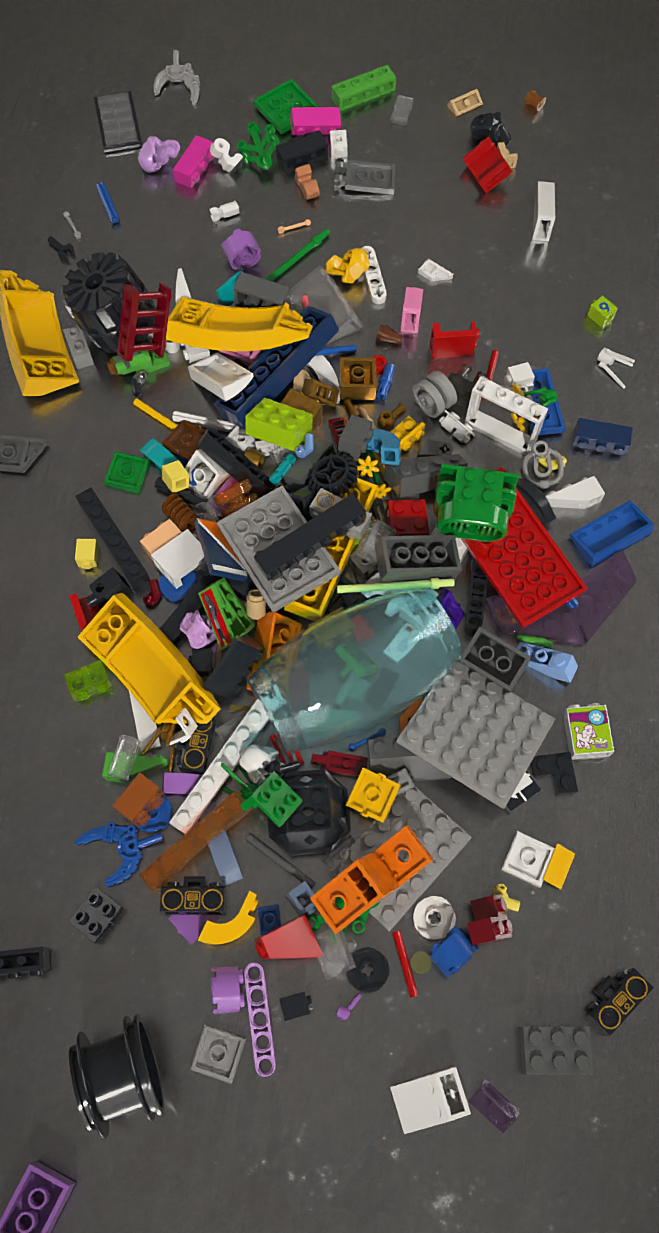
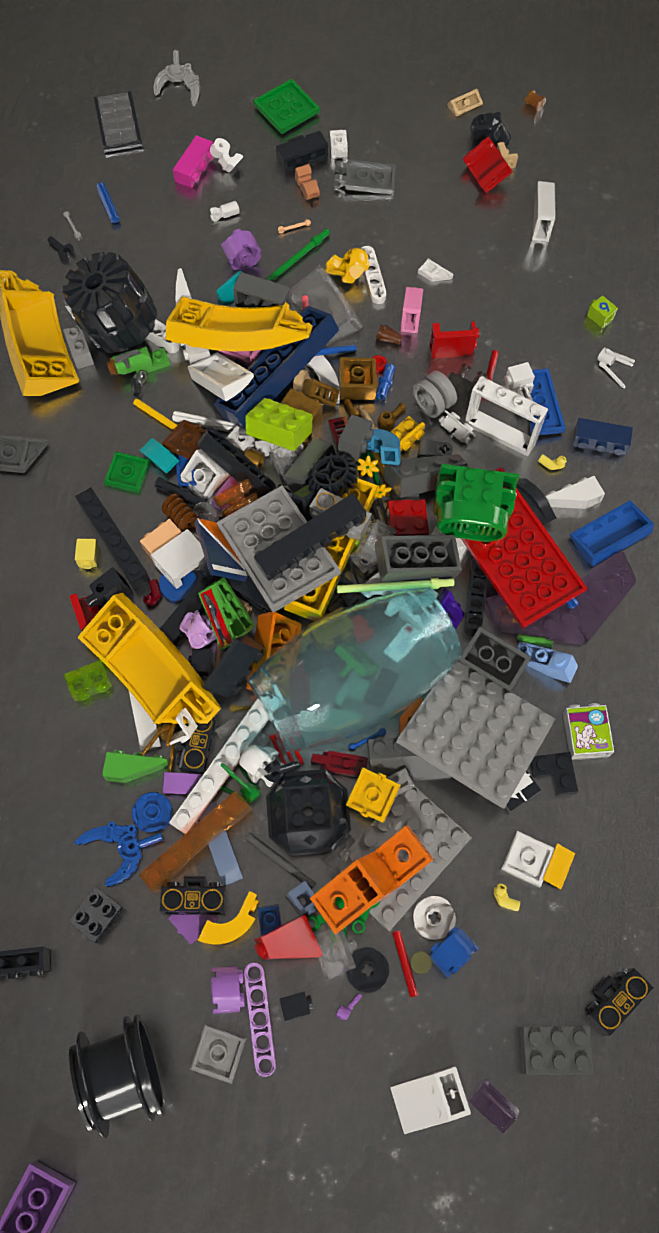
clear brick [107,735,141,781] -> none
dark orange brick [112,772,165,828] -> none
dark red fence [117,282,172,362] -> none
lavender head [138,136,180,173] -> none
light yellow brick [162,460,189,493] -> none
green plant [237,122,280,170] -> none
green bracket [240,771,302,827] -> none
tan brick [246,589,266,620] -> none
teal axle [269,453,296,485] -> none
dark pink brick [289,107,341,136] -> none
medium blue arm [295,434,314,458] -> none
bright green brick [331,65,396,111] -> none
clear tile [391,95,414,126] -> none
dark red brick [467,894,512,945] -> none
green plant [511,383,558,433] -> none
light grey piece [522,441,564,489] -> none

